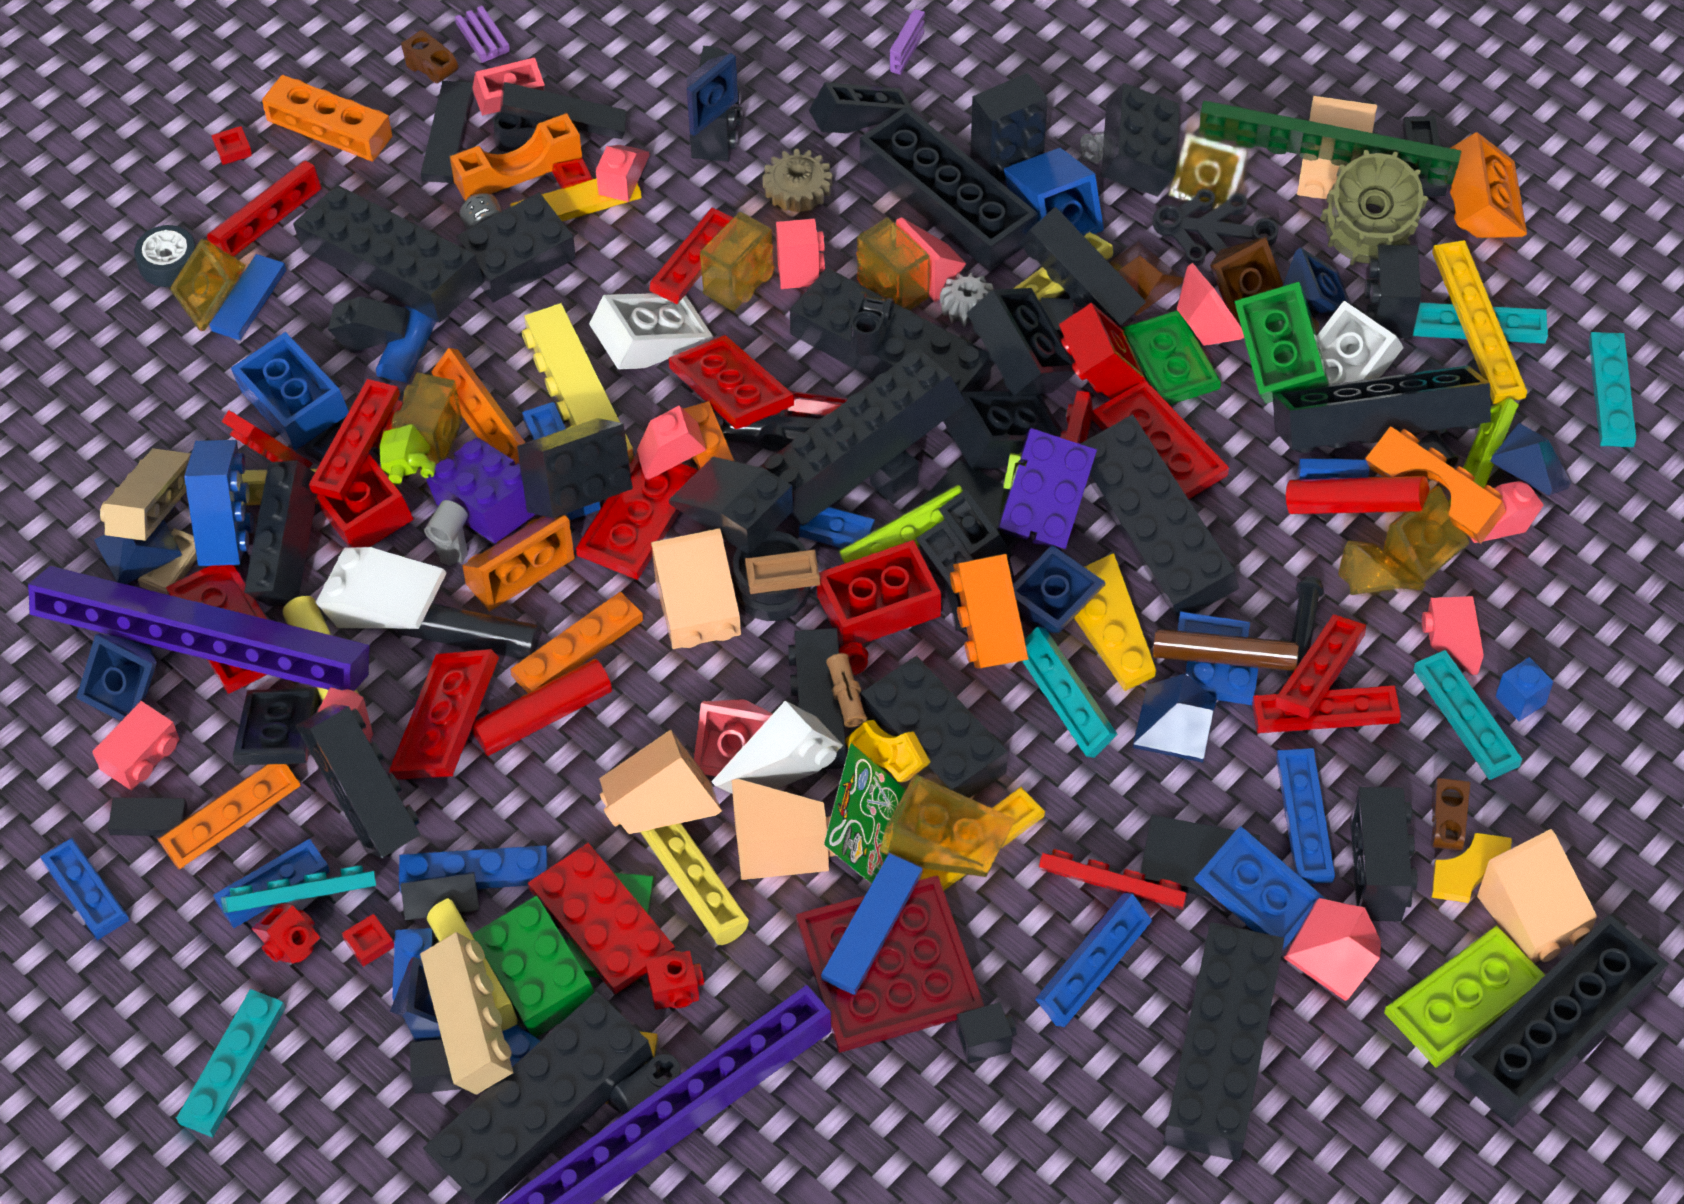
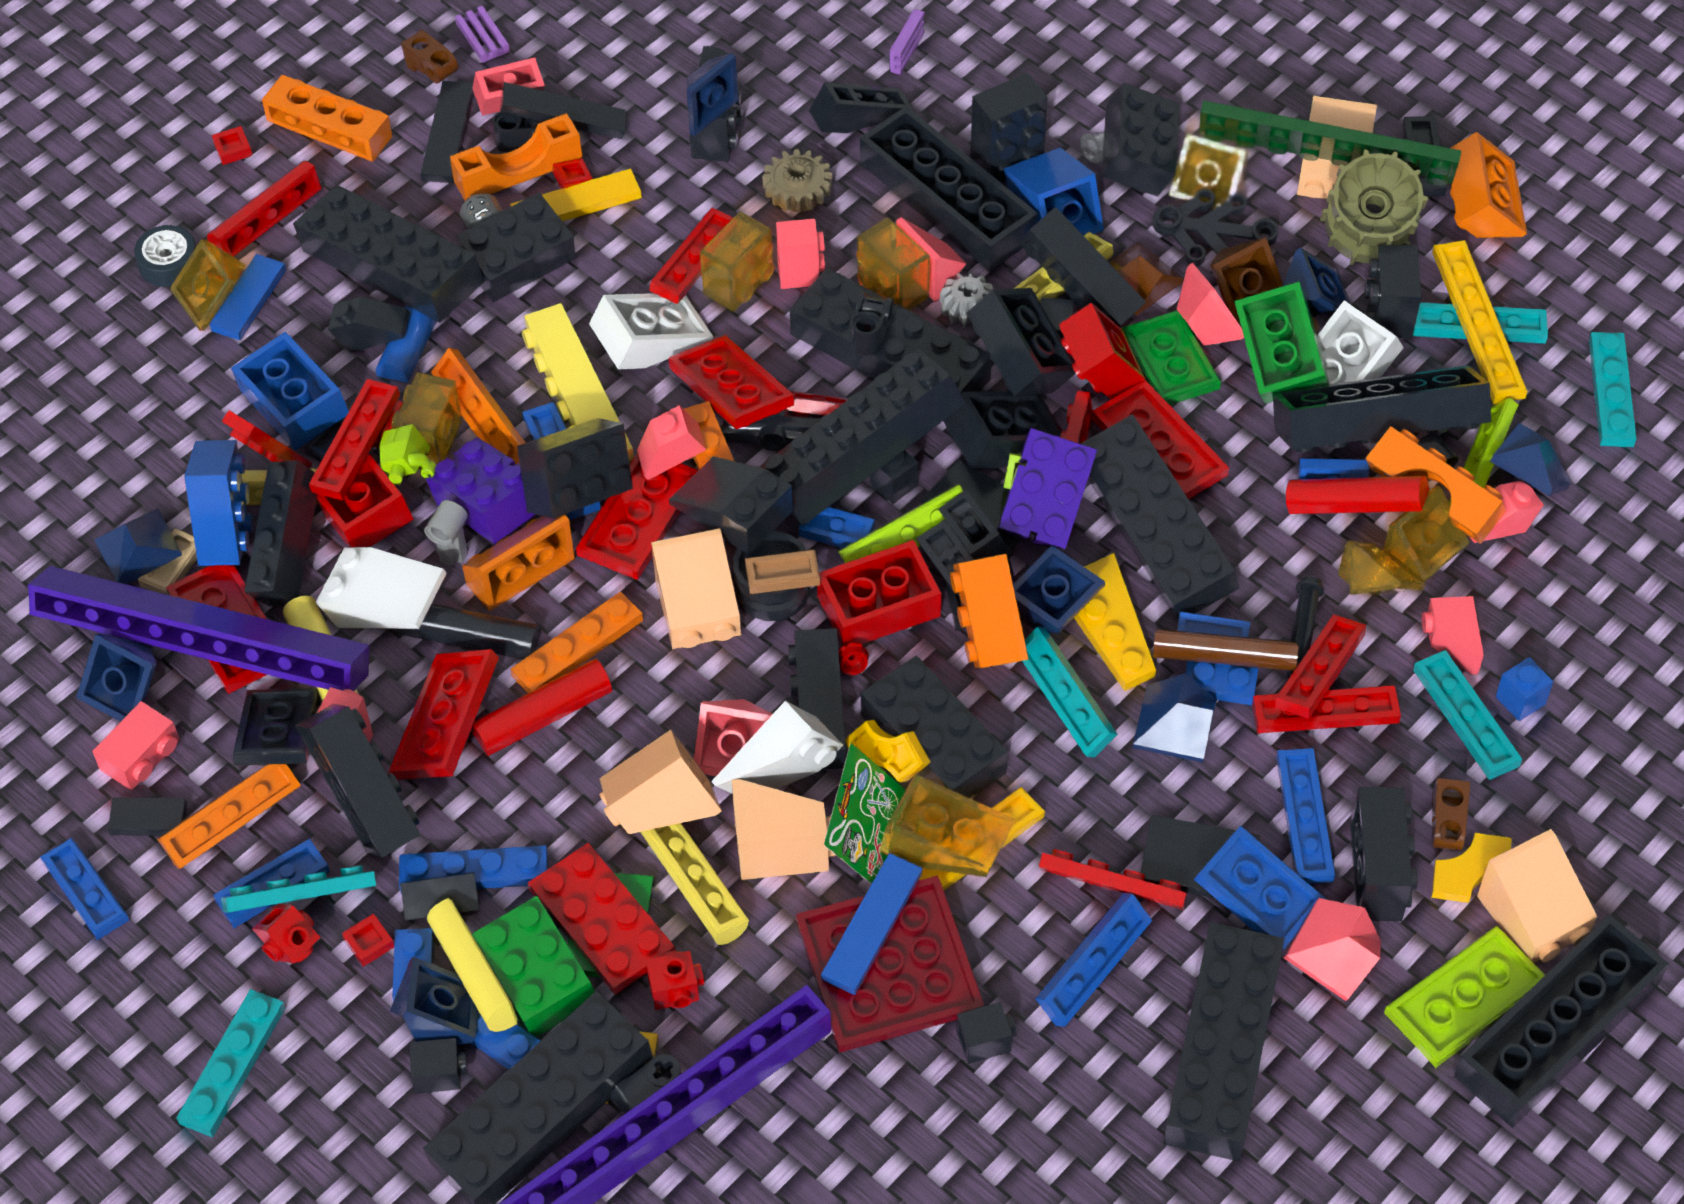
tan brick [100,448,191,541] -> none
tan brick [420,932,513,1095] -> none
coral slope [596,145,650,202] -> none
medium nougat pin [826,653,867,728] -> none

